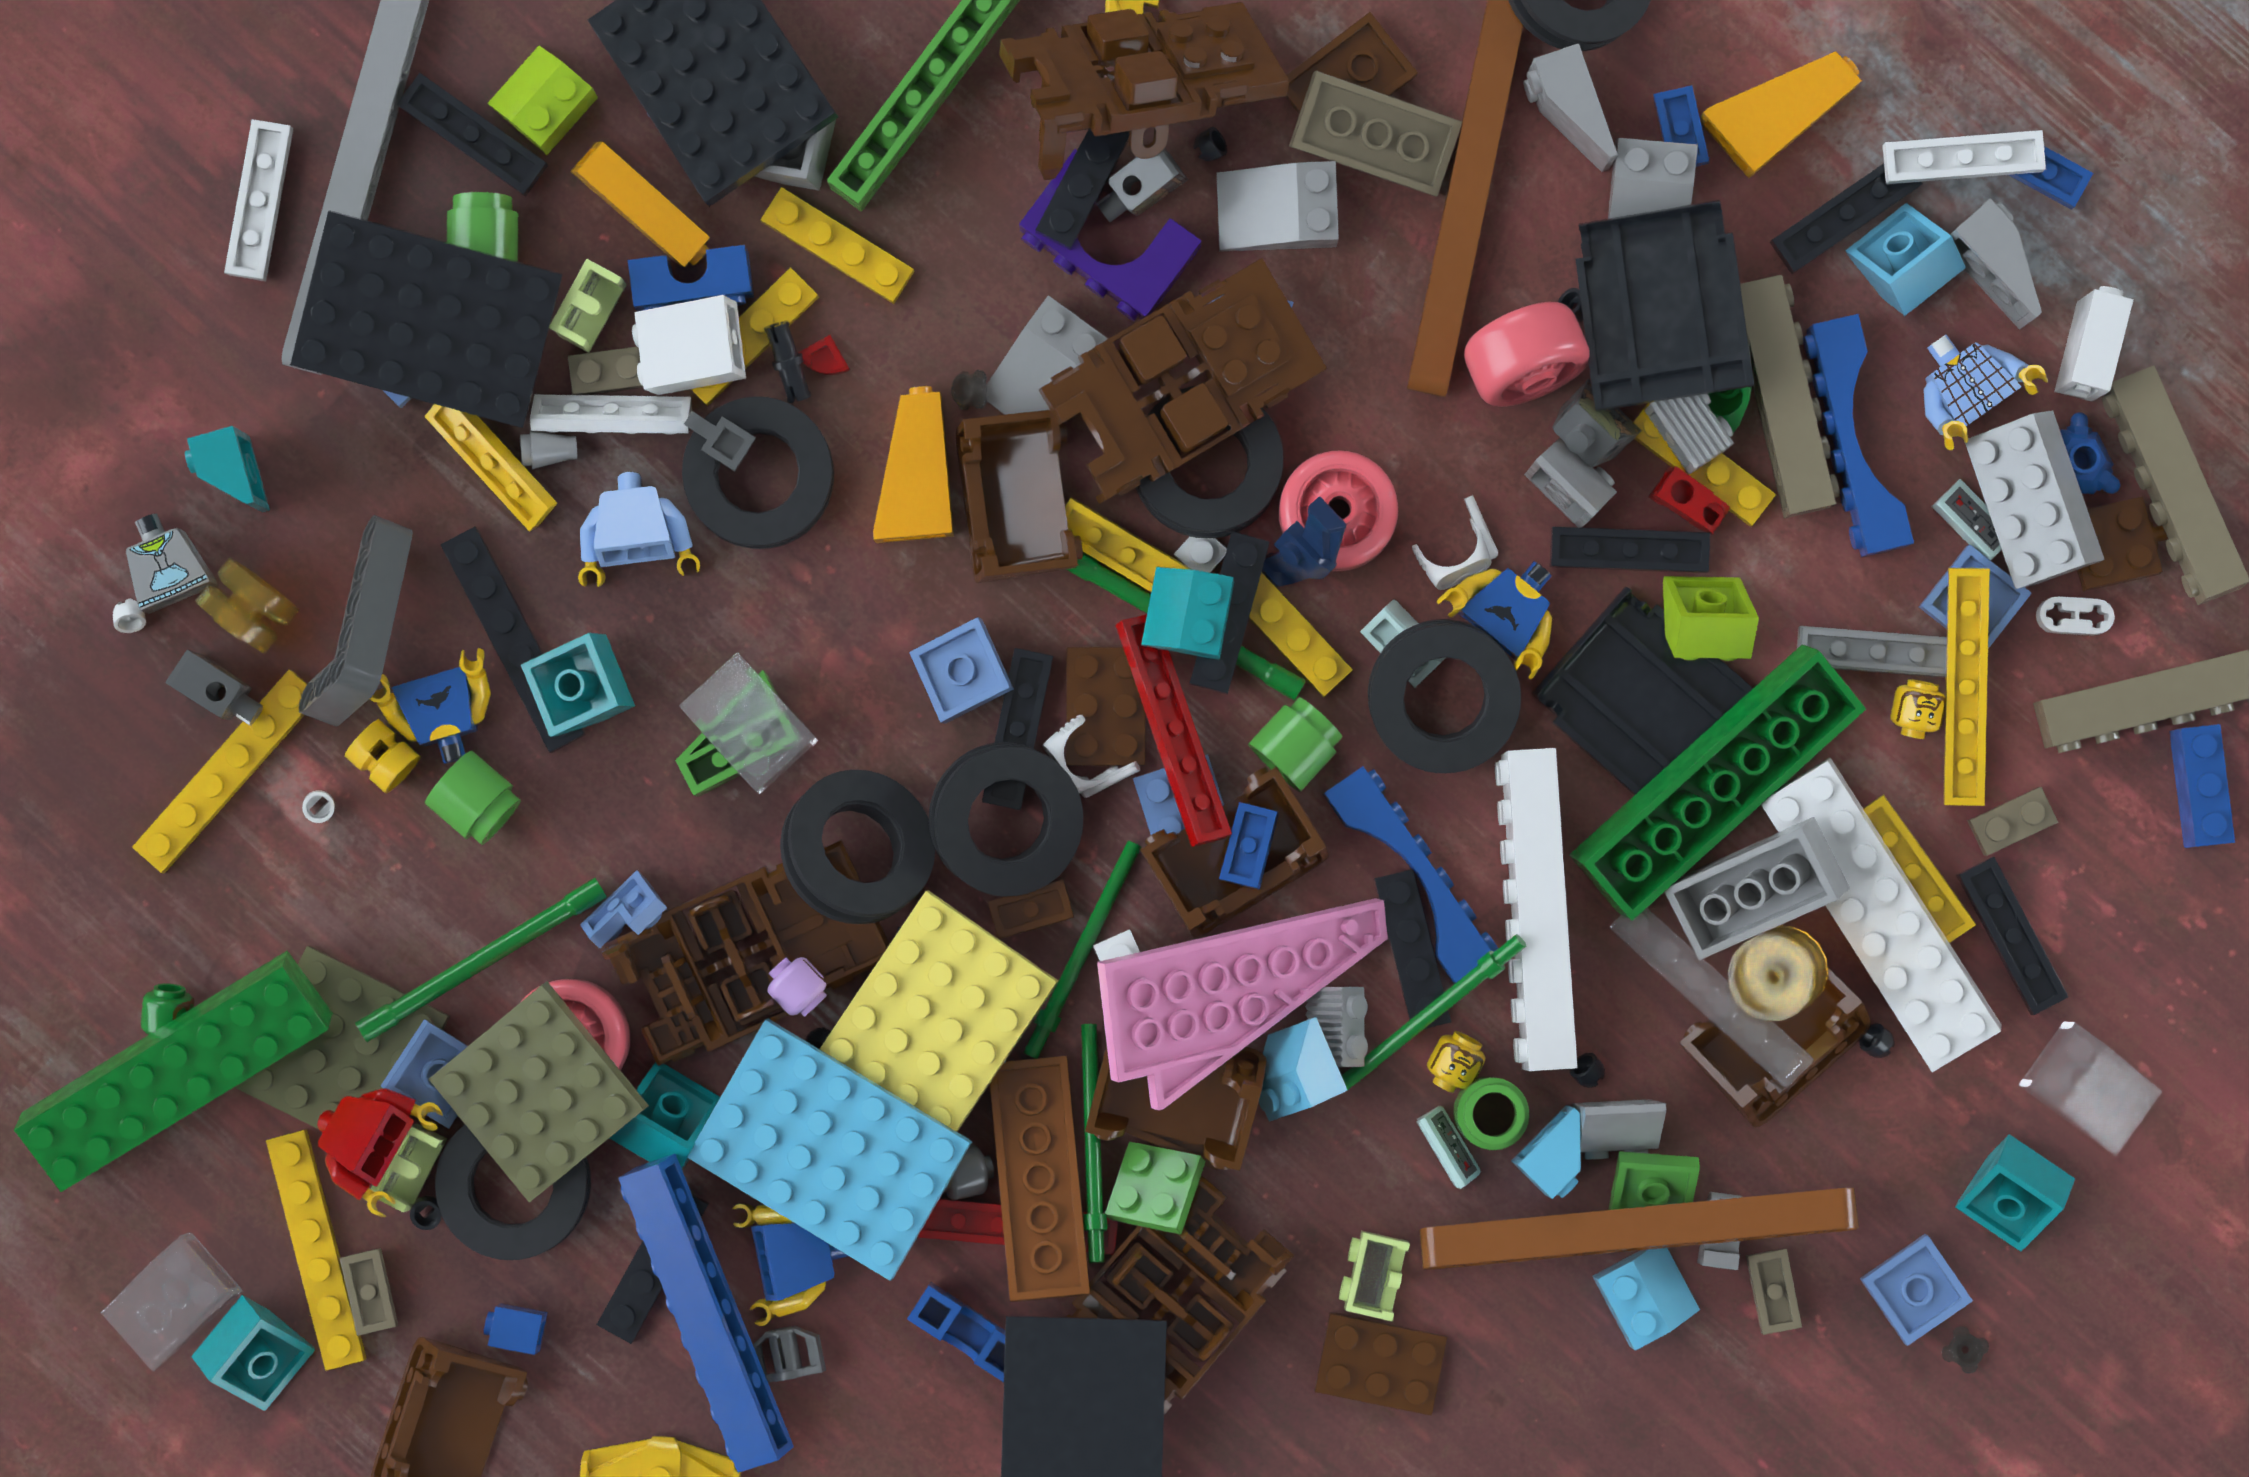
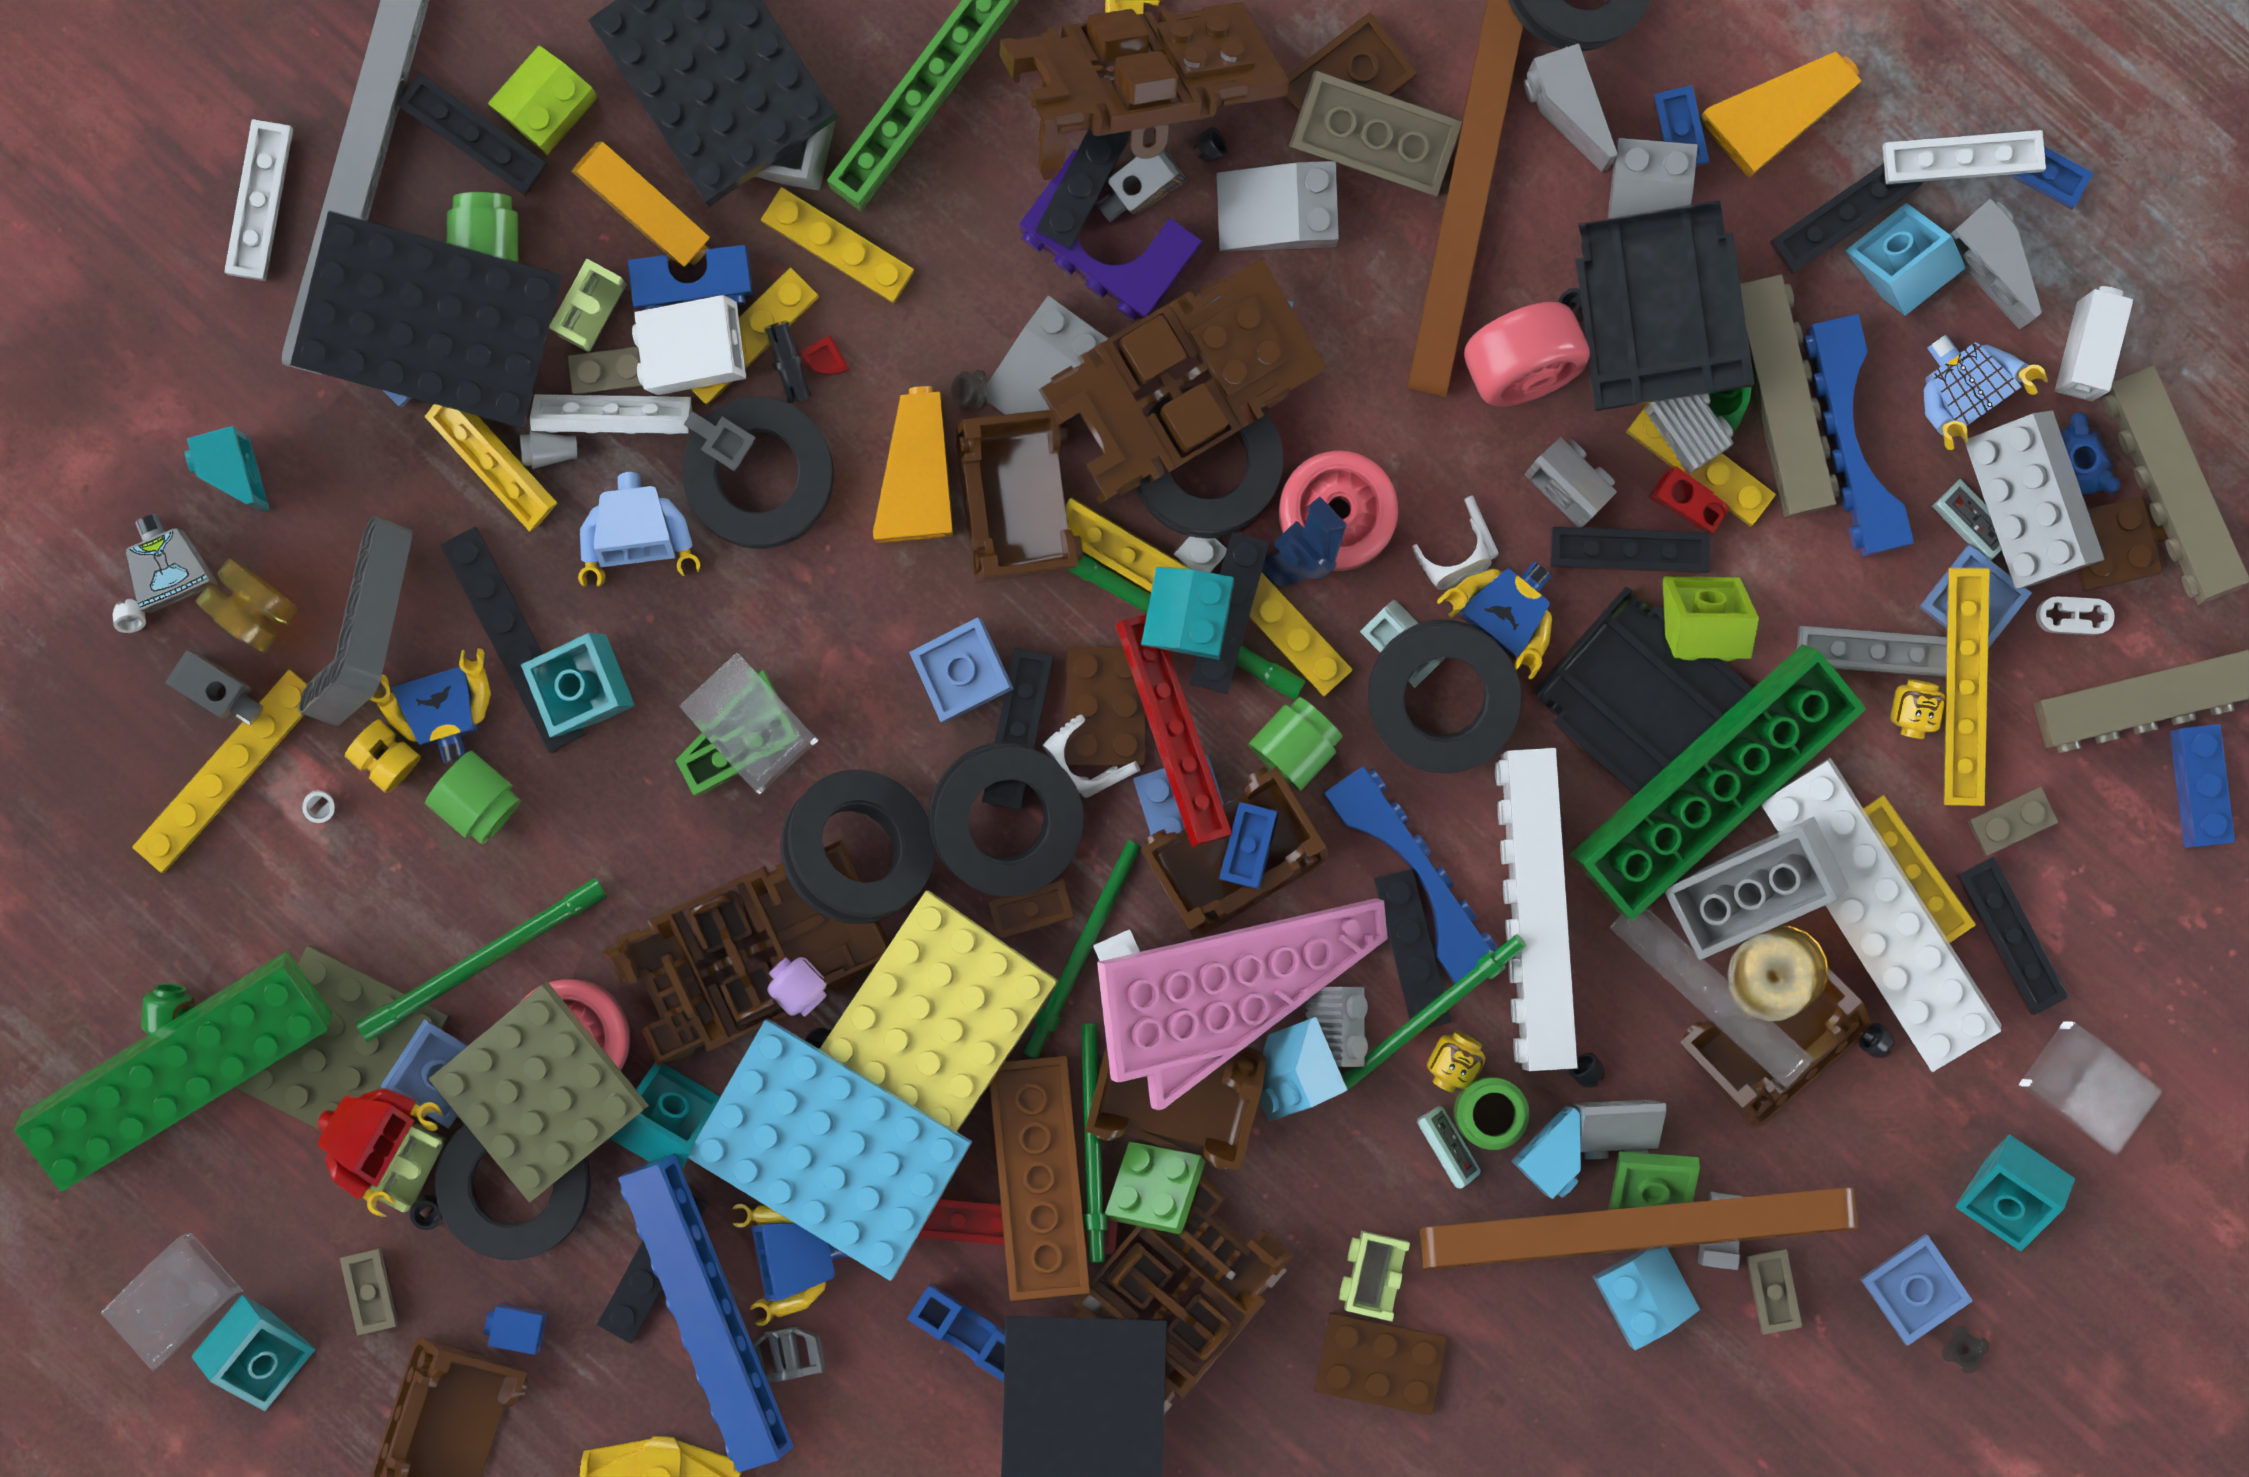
yellow plate [266,1129,367,1371] -> none
medium blue plate [580,870,667,948] -> none
dark grey head [943,1145,994,1200] -> none
dark grey torso [1552,378,1642,467] -> none

